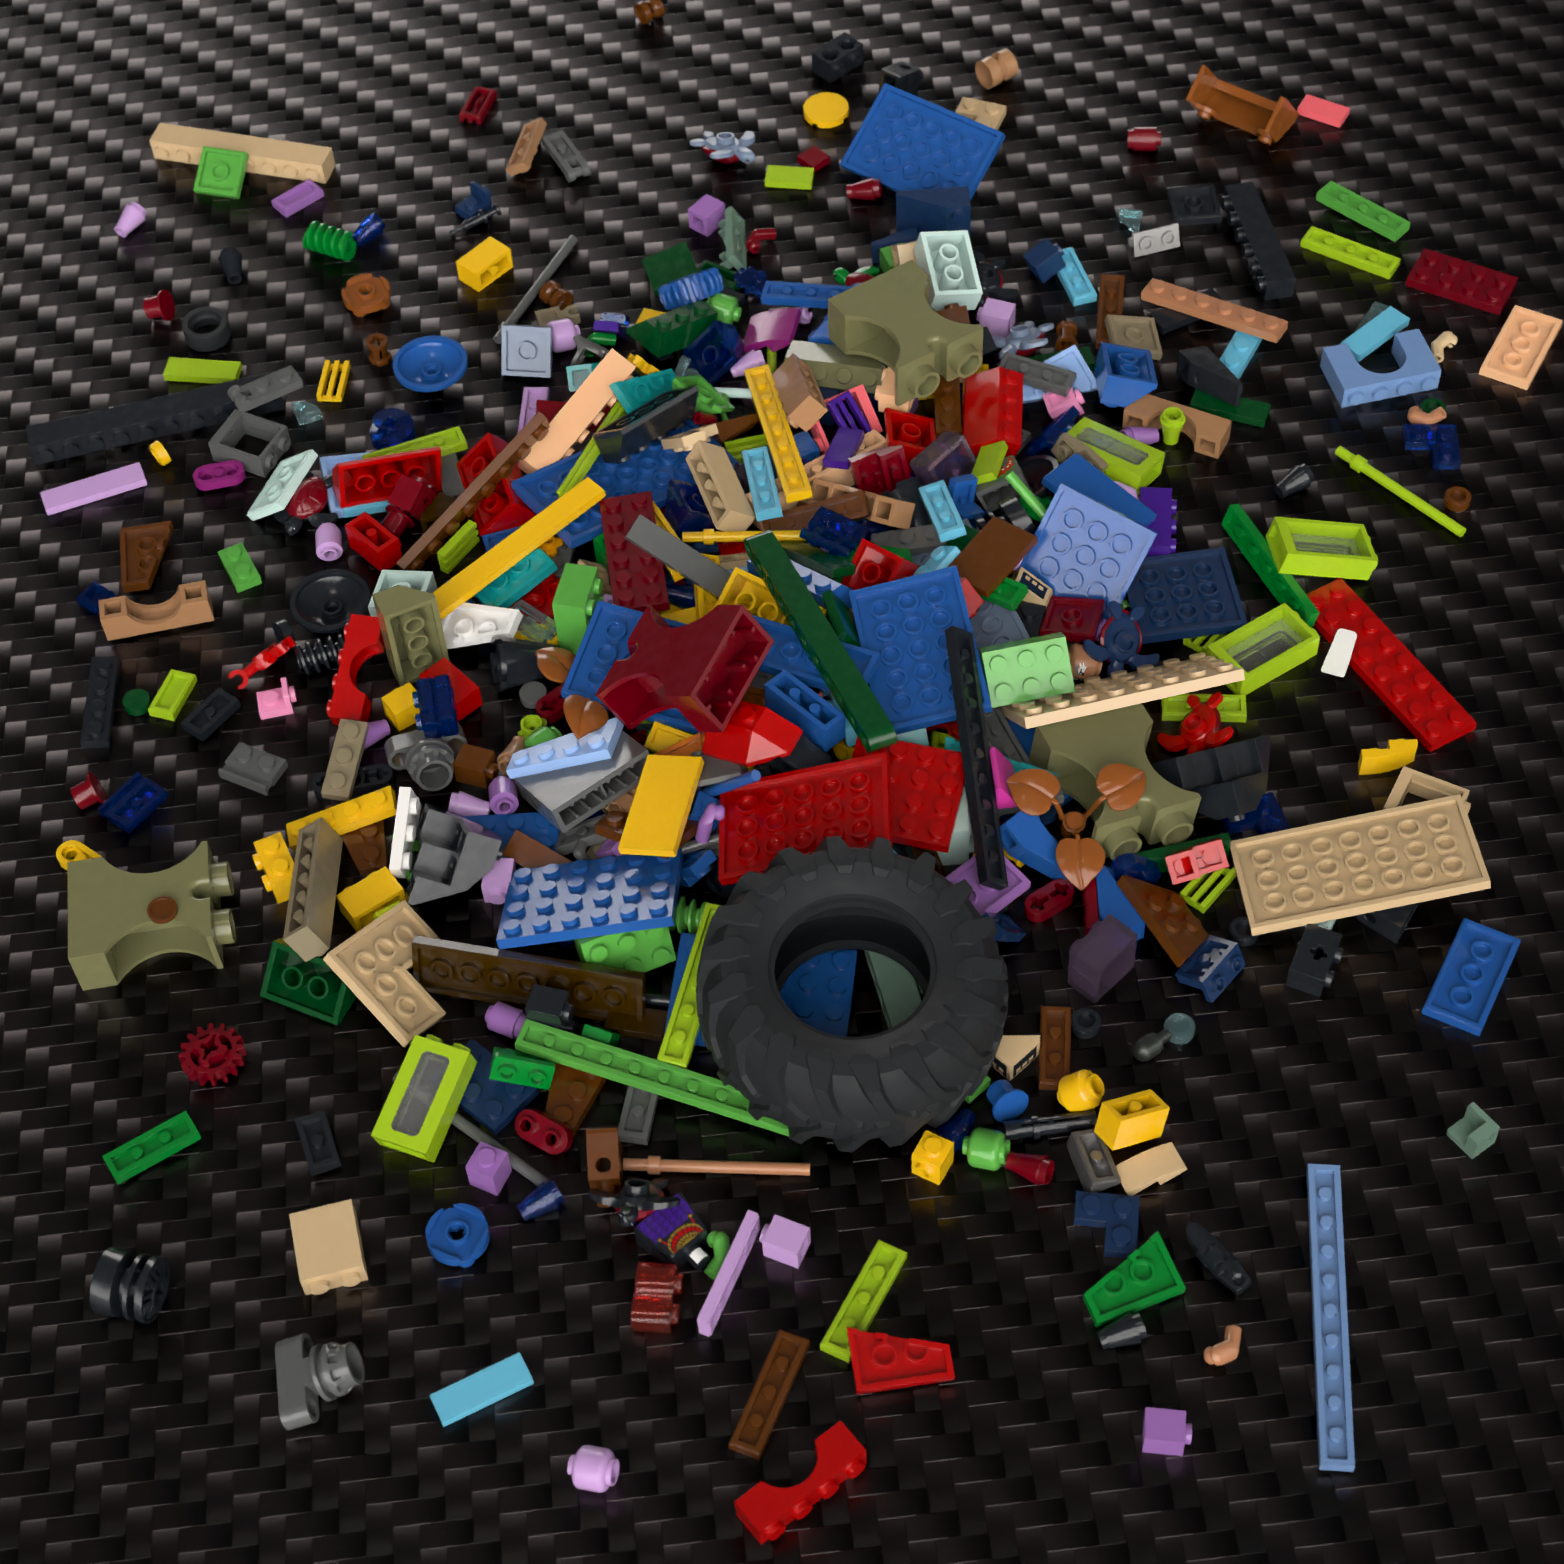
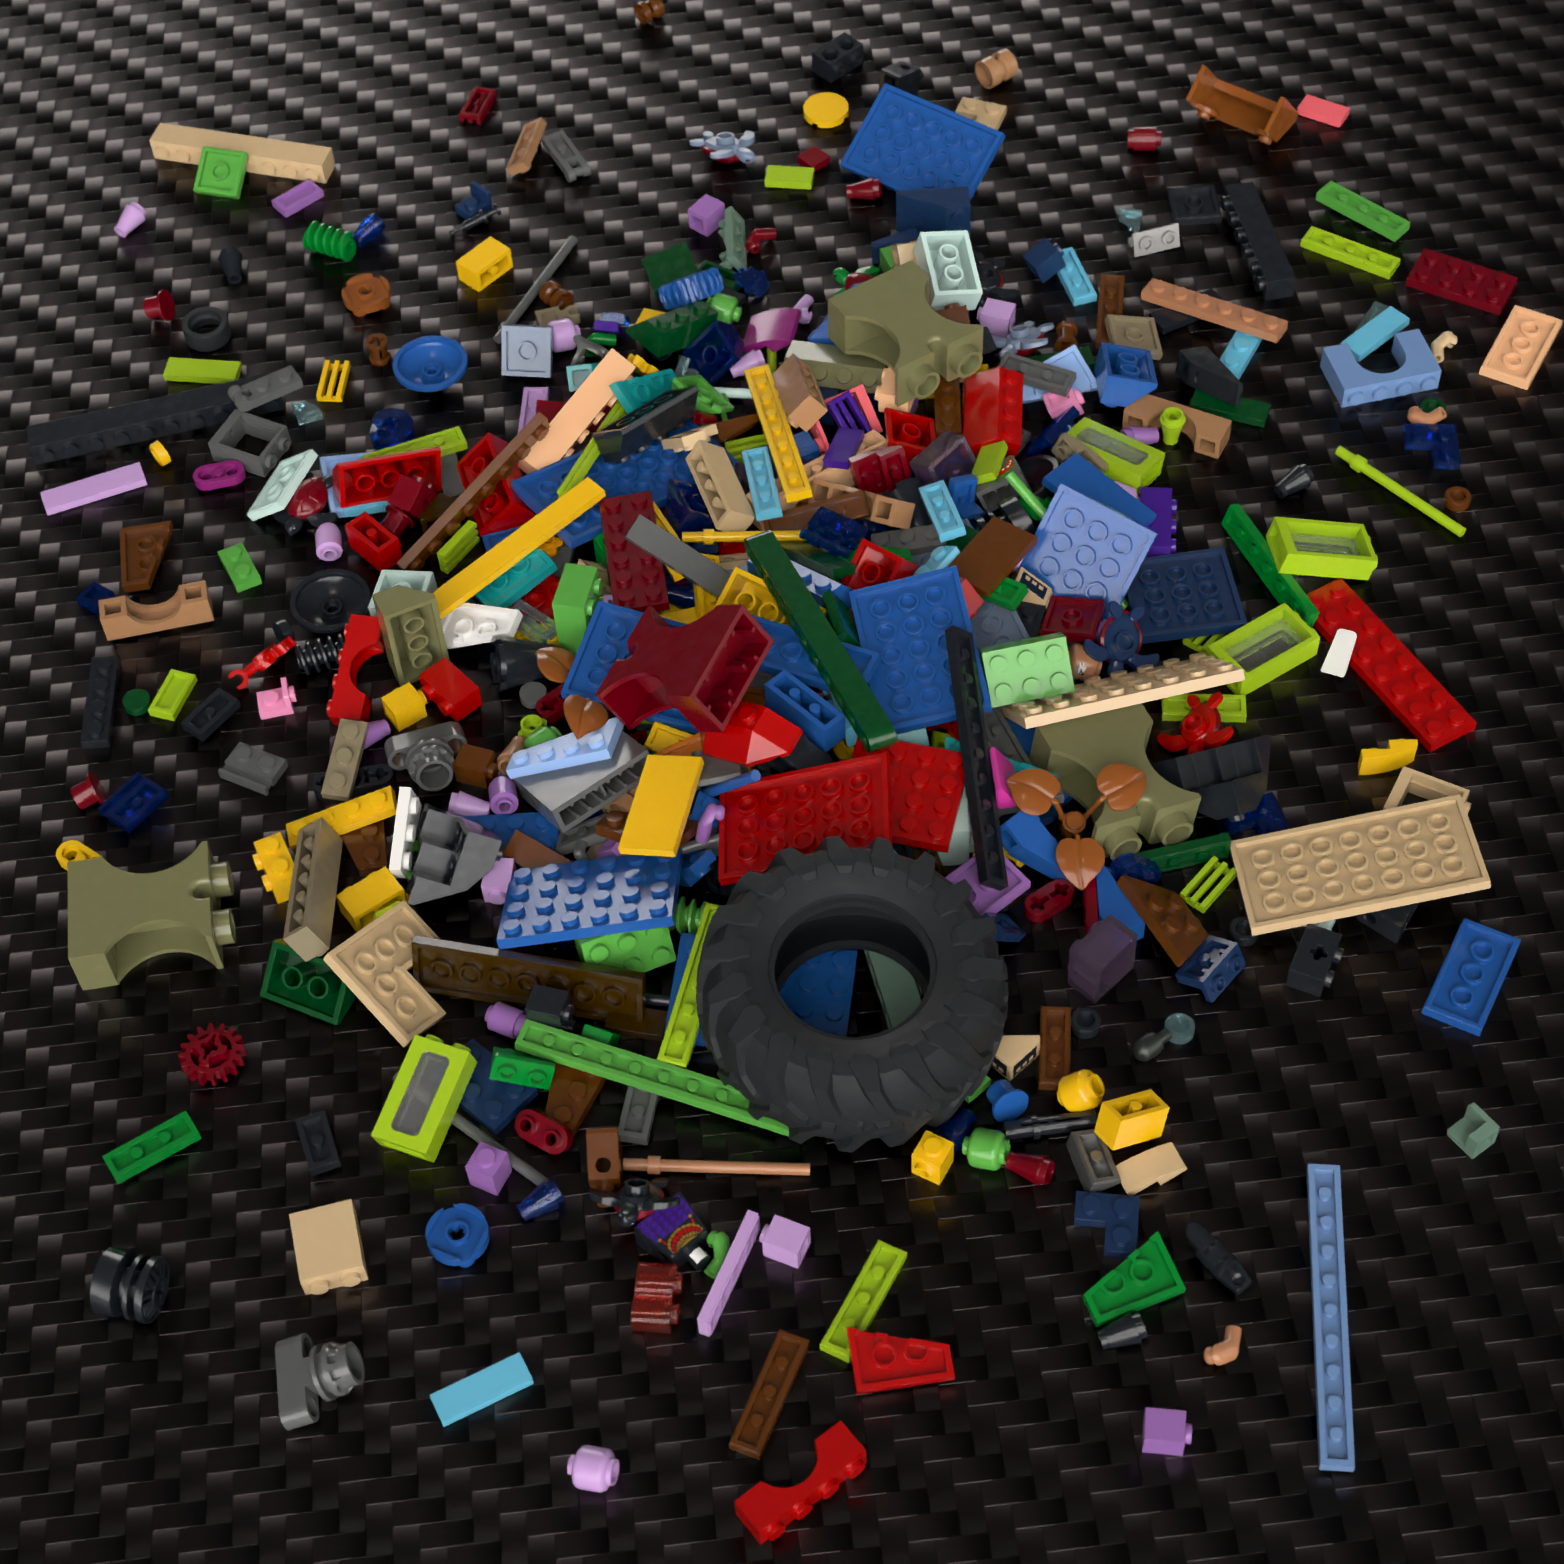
reddish brown piece [147,896,178,924] -> none
clear blue brick [412,674,459,739] -> none
blue plate [761,281,851,309] -> none
slope [1165,837,1229,885] -> none

